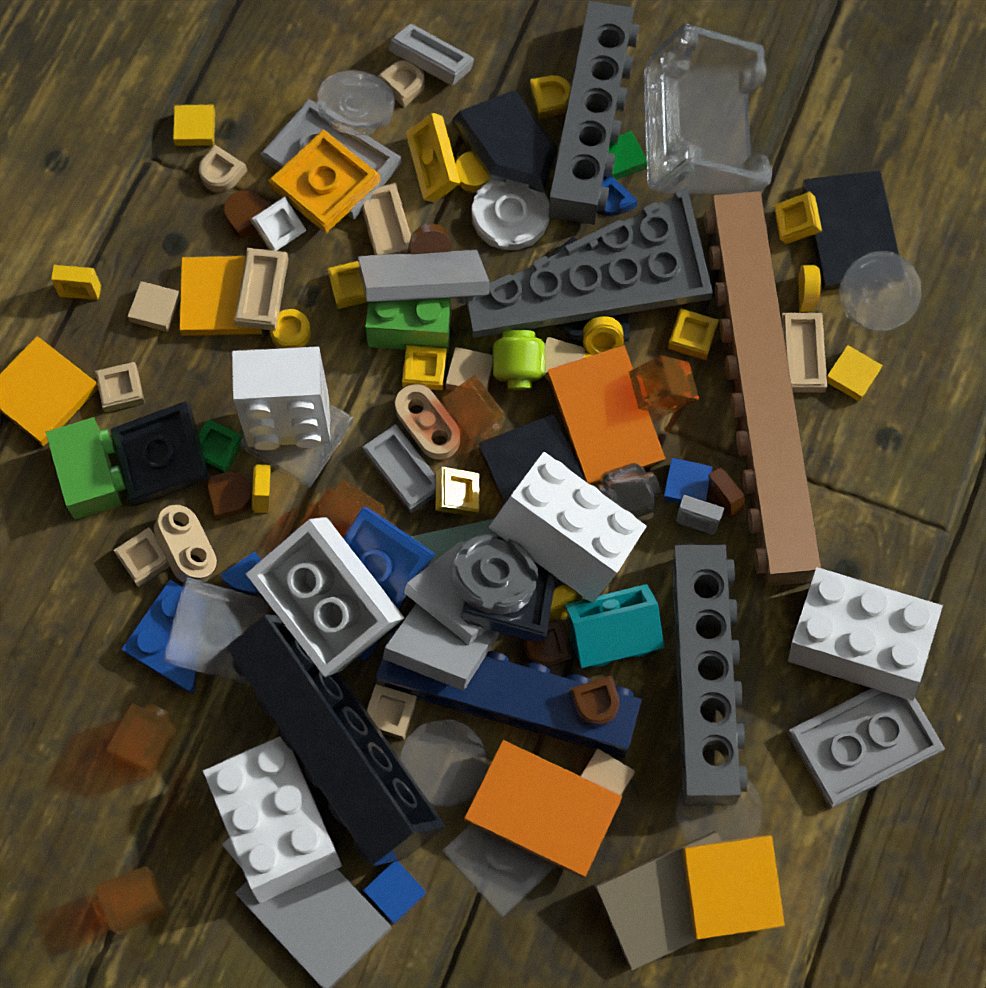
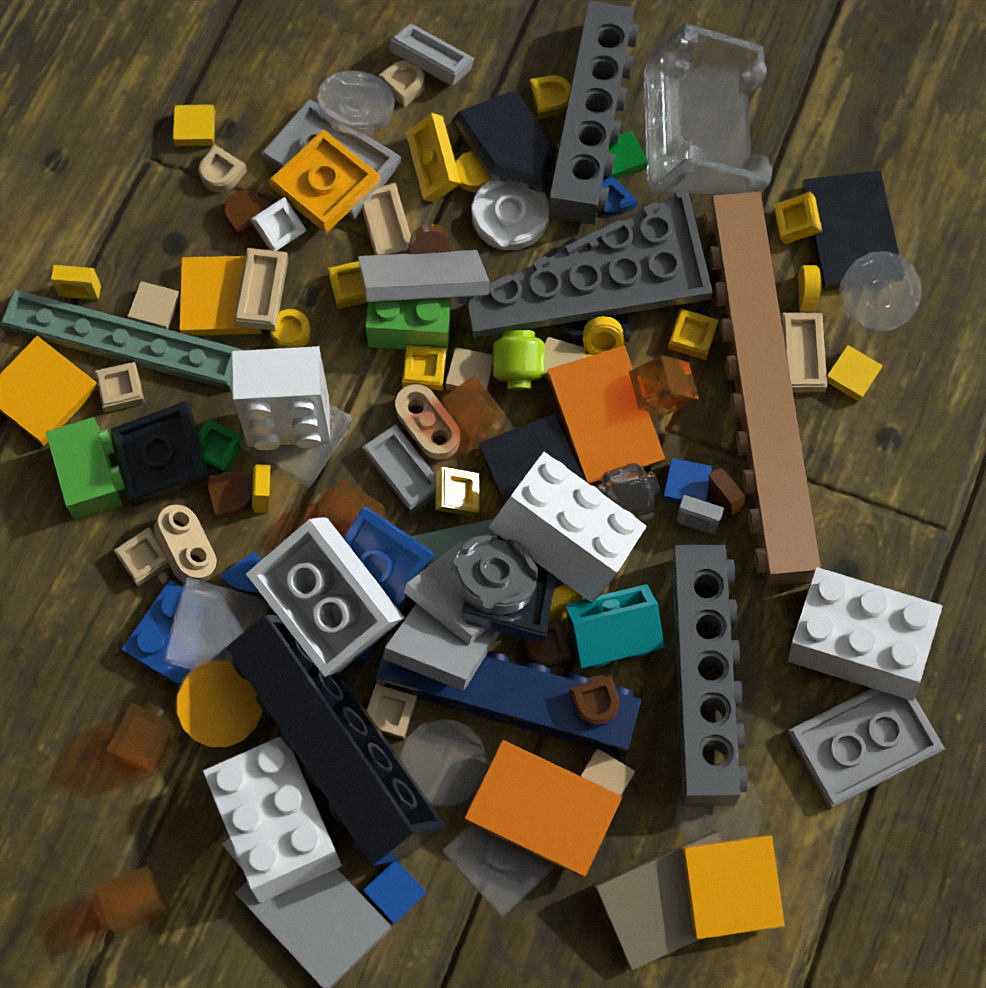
none -> sand green tile [0,289,242,391]
none -> light orange tile [175,660,262,747]

